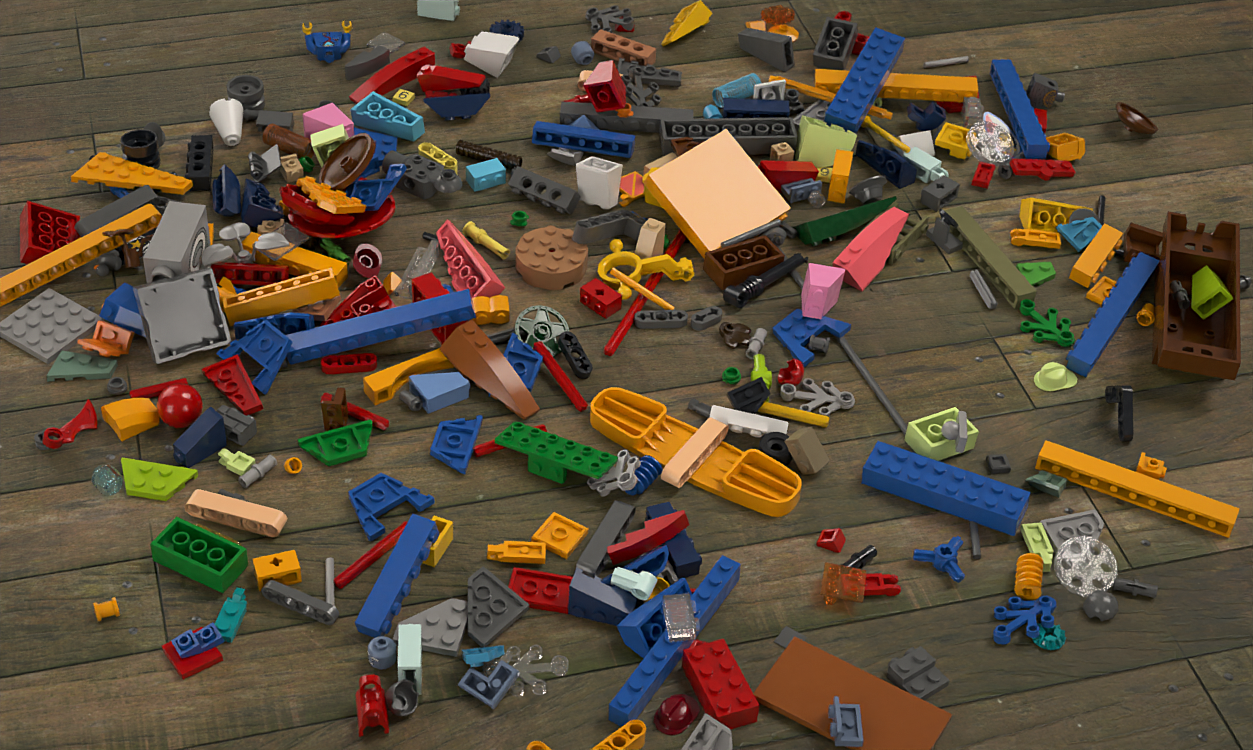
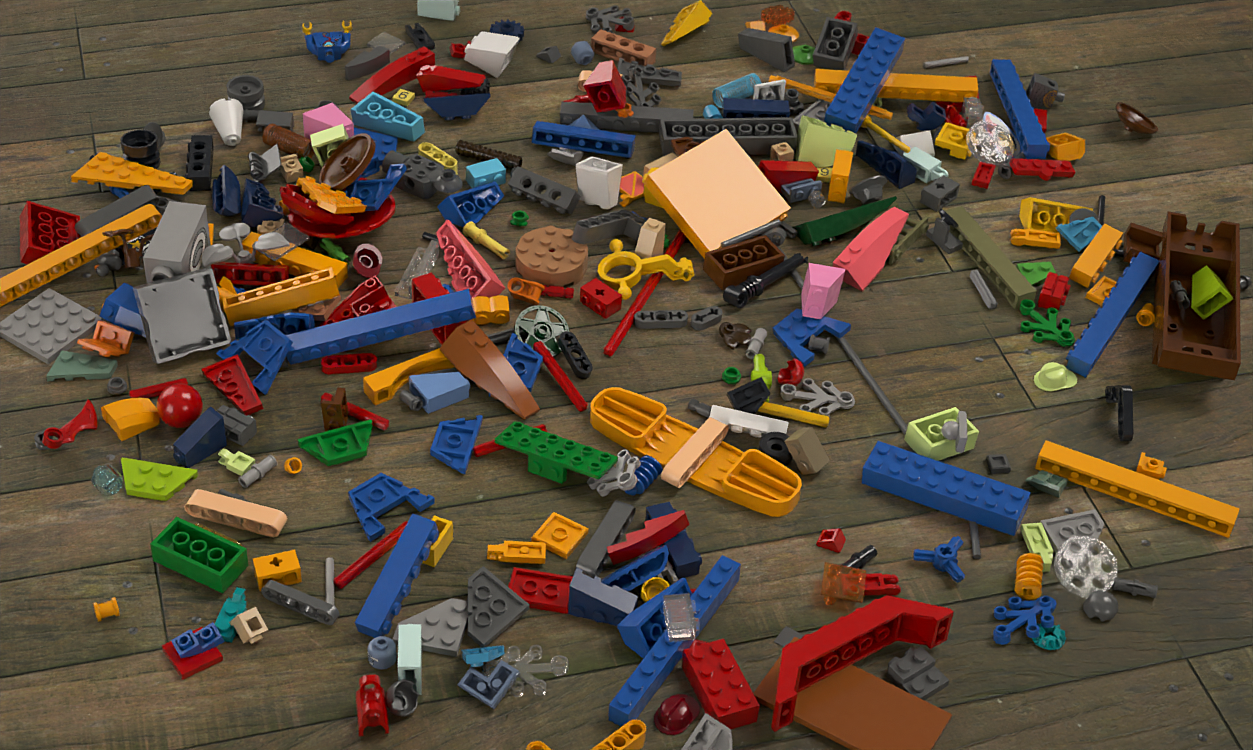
light orange slope [383,272,402,295] -> none
light orange bar [610,267,675,310] -> none
light aqua piece [611,567,657,600] -> none
sand blue bracket [828,696,864,747] -> none
none -> tan brick [229,607,268,645]
none -> black hinge [405,23,435,50]
none -> blue wedge [437,181,504,227]
none -> orange piece [507,277,545,305]
none -> red axle [541,285,574,299]
none -> red slope [771,595,954,732]
none -> bright green dish [793,45,815,64]
none -> red hinge [944,105,967,128]
none -> red brick [1037,272,1071,311]

